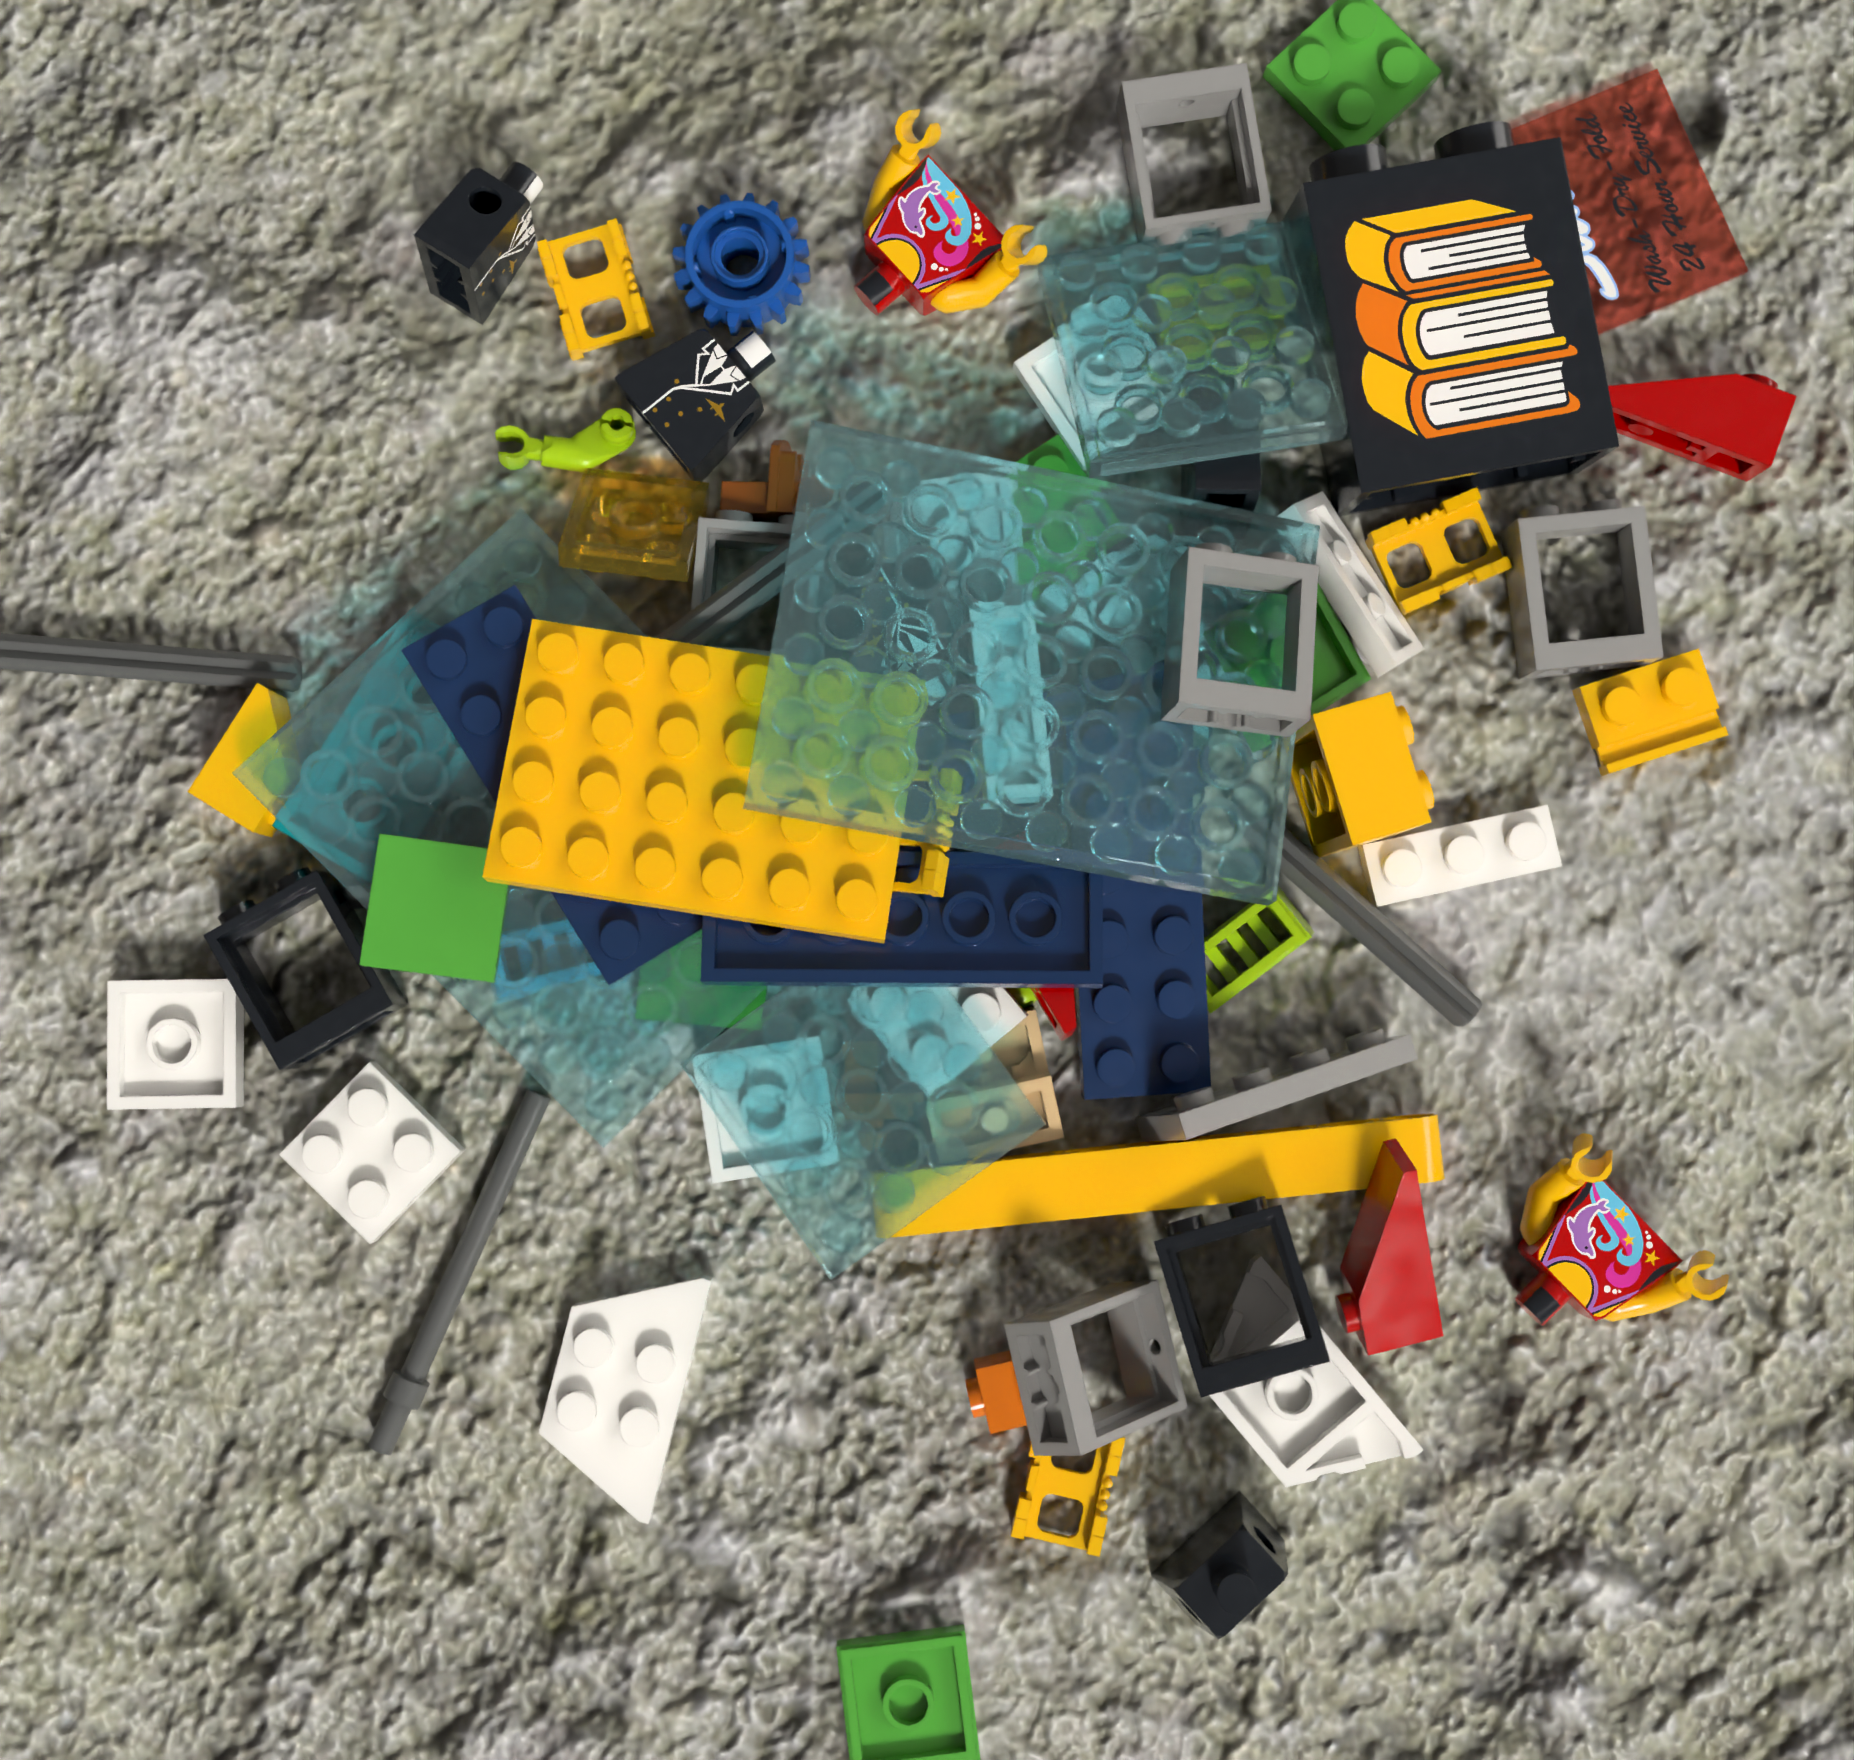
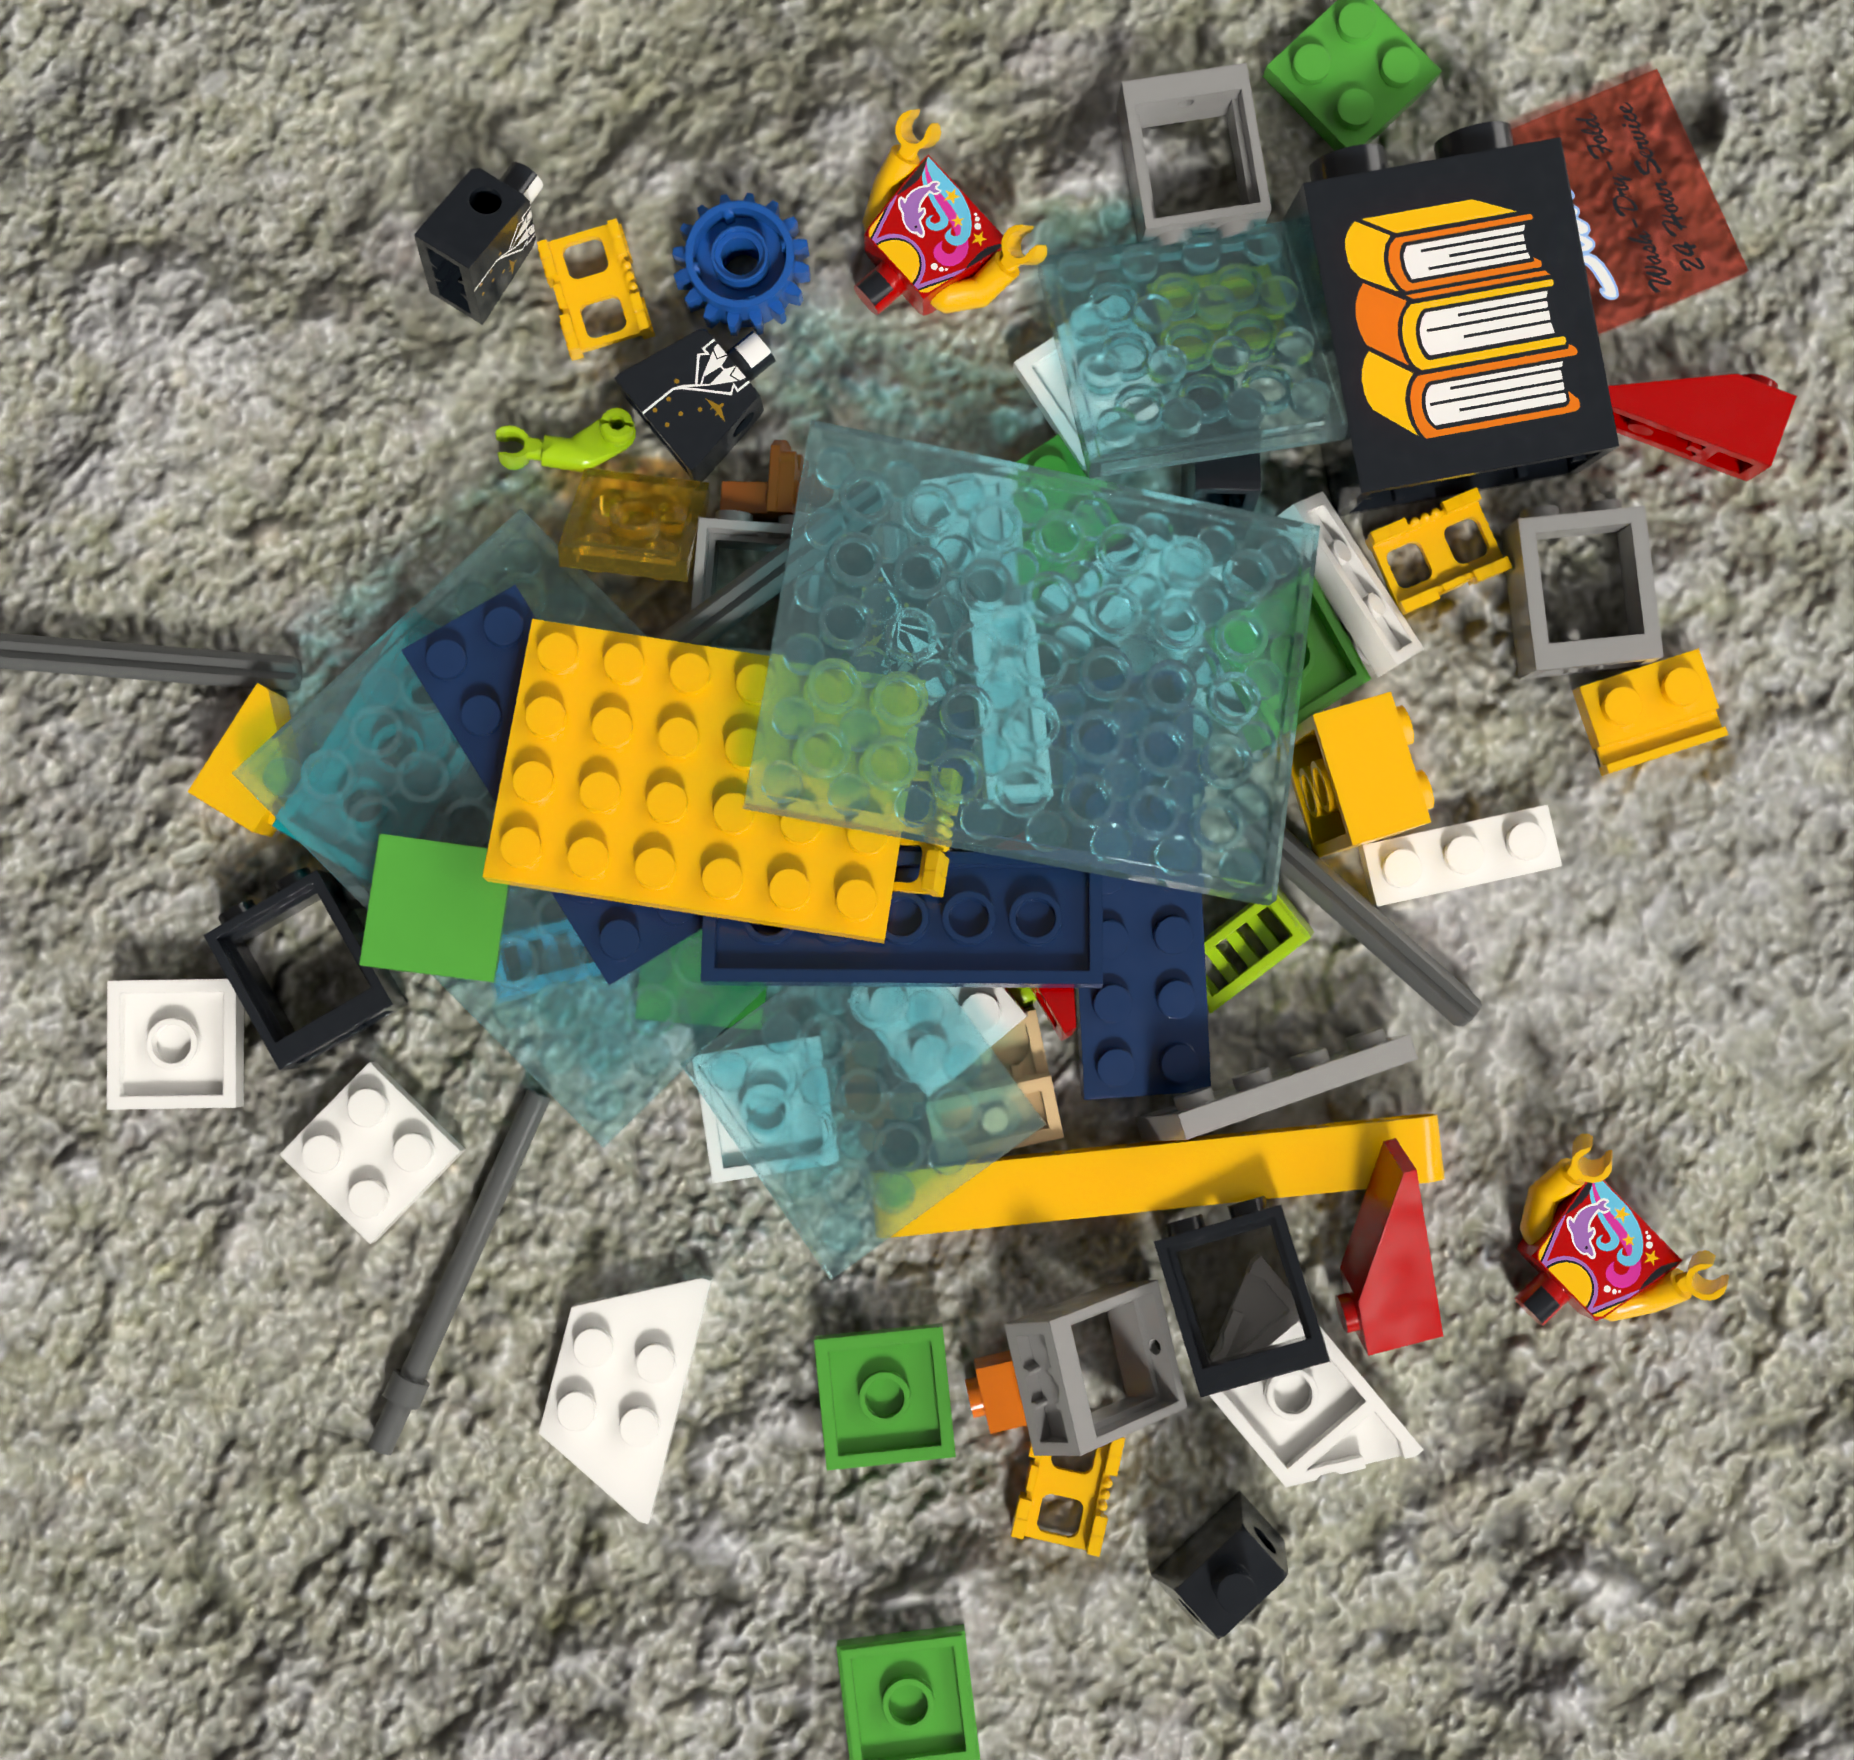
light grey window [1160,543,1319,737] -> none
none -> bright green plate [814,1323,956,1471]

